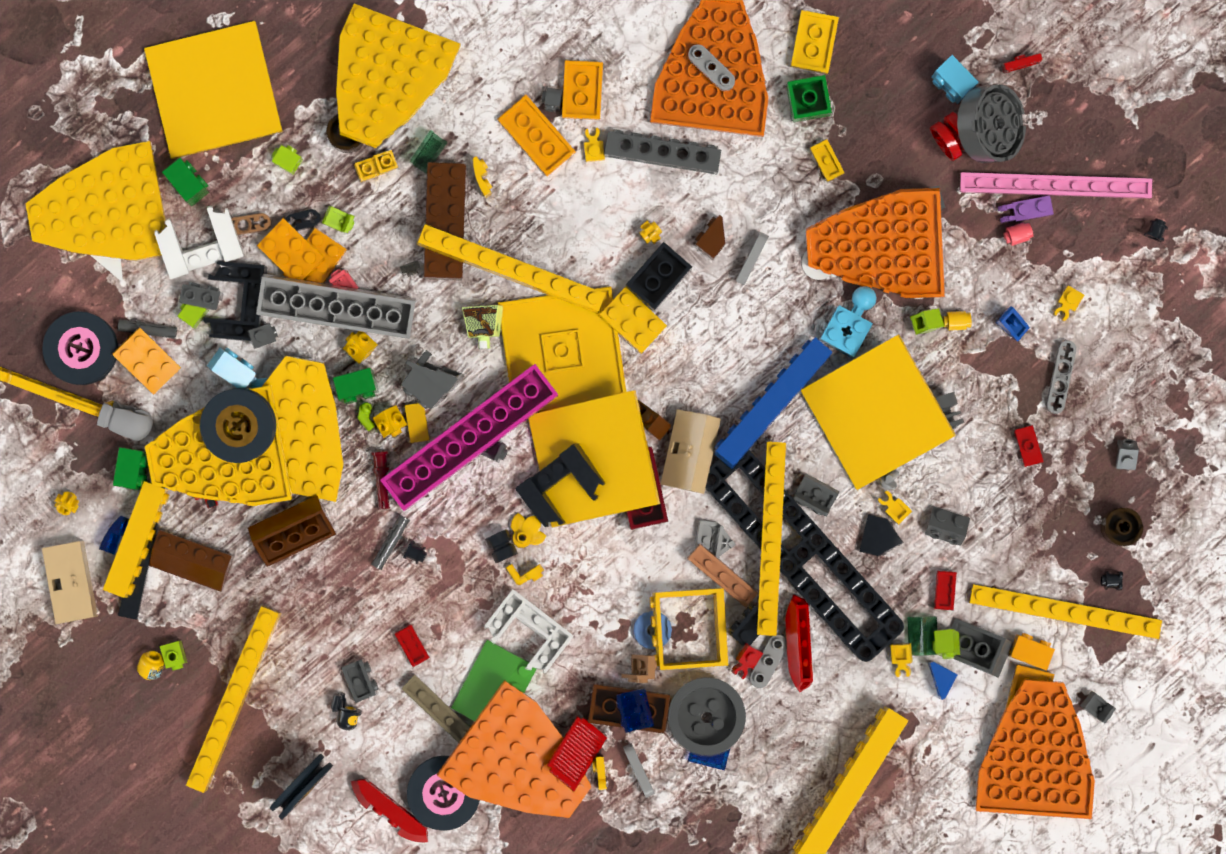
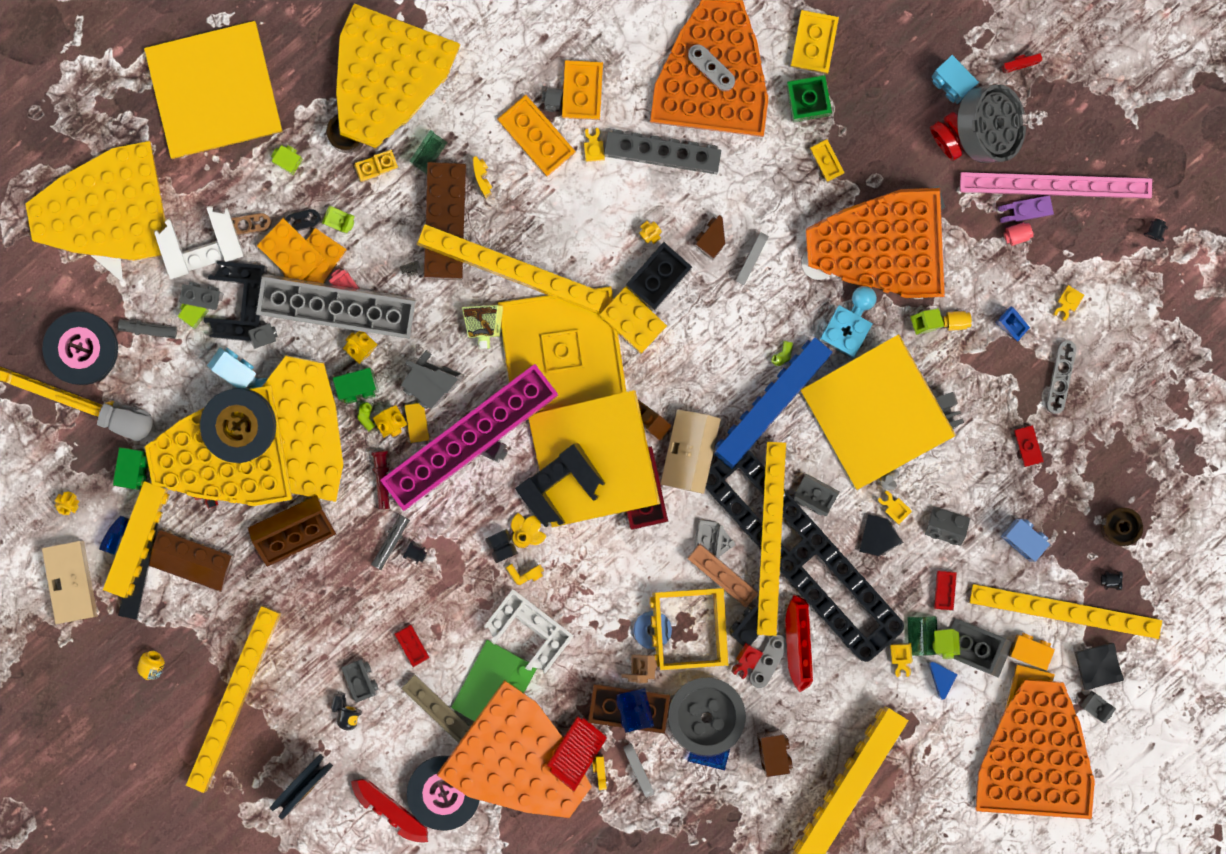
light orange plate [112,327,181,395] -> none
lime brick [160,641,188,671] -> none
green brick [162,158,210,207] -> none
bracket [1116,439,1139,470] -> none
none -> reddish brown brick [757,730,793,777]
none -> lime arm [771,341,793,366]
none -> medium blue brick [1000,519,1050,562]
none -> black brick [1074,643,1124,690]

